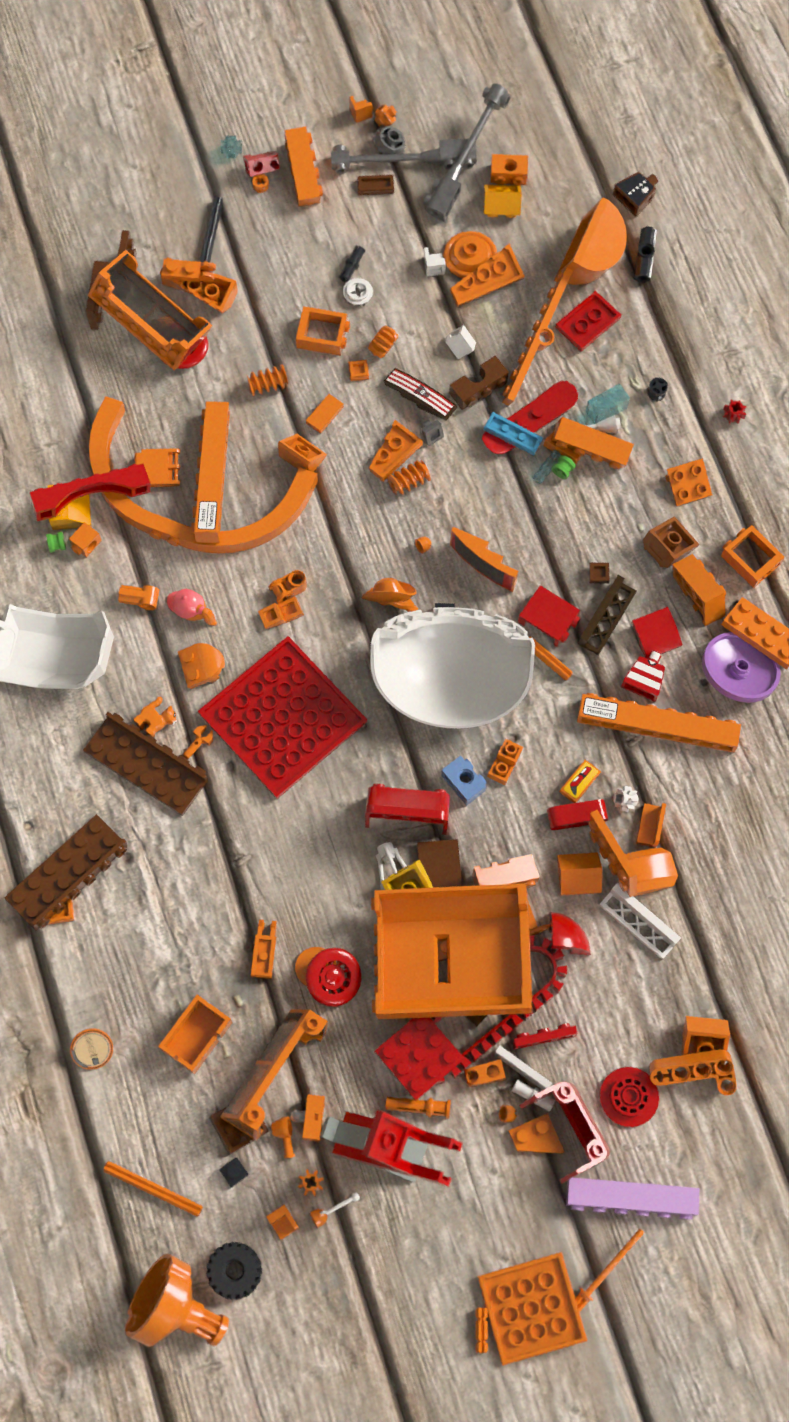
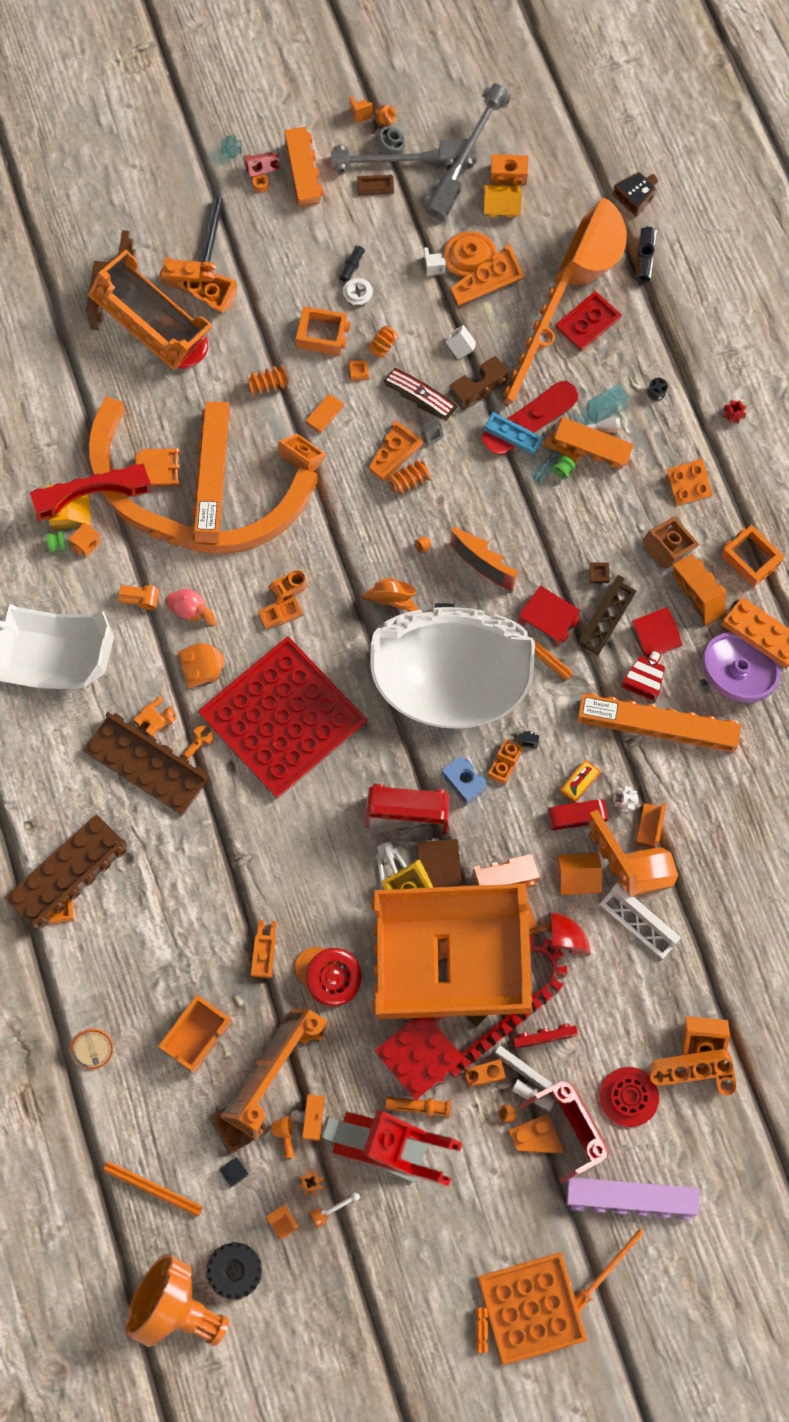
none -> black plate [517,731,539,749]

